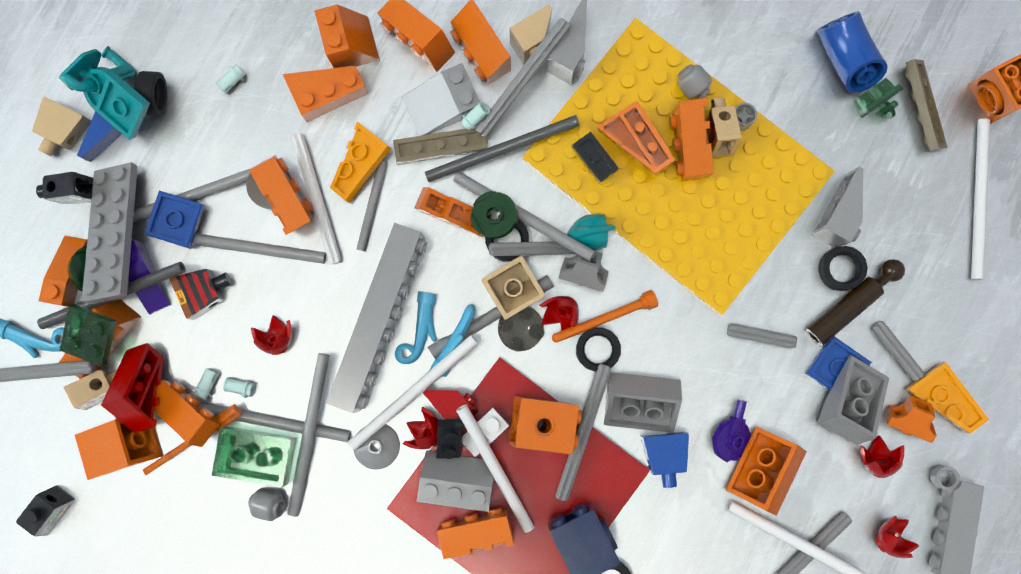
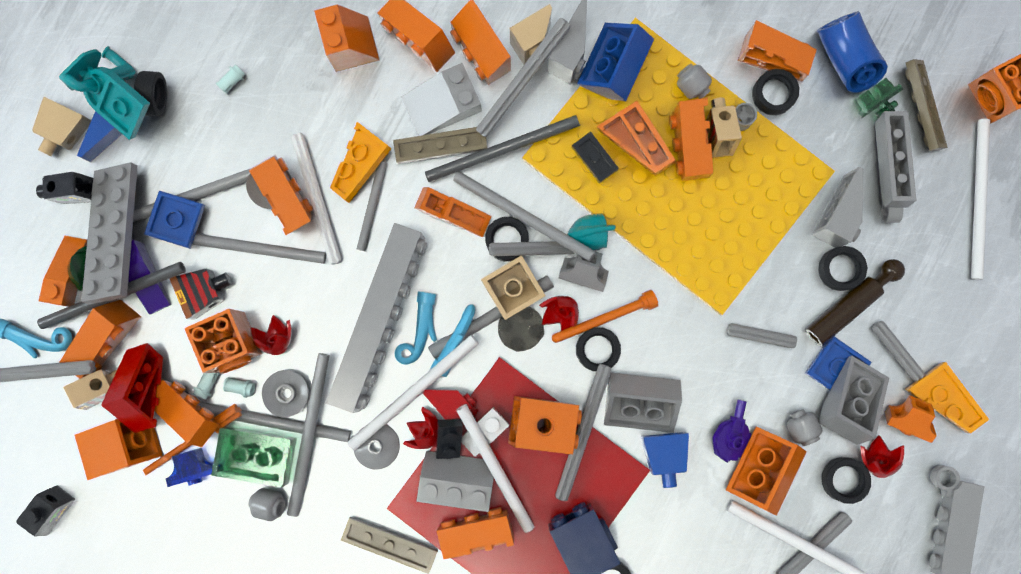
clear green plate [59,304,117,367] -> none
orange wedge [282,66,369,122] -> none
light aqua pin [461,101,490,130] -> none
dark green plate [470,191,518,239] -> none
red piece [876,516,919,558] -> none
none -> clear blue brick [165,448,220,488]
none -> orange brick [184,309,262,374]
none -> light grey dish [261,370,309,417]
none -> plate [340,517,438,574]
none -> blue slope [577,22,654,101]
none -> orange wedge [737,20,817,81]
none -> black tyre [752,69,800,115]
none -> light grey head [786,409,823,446]
none -> black tyre [822,457,871,504]
none -> light grey hinge [875,111,917,223]

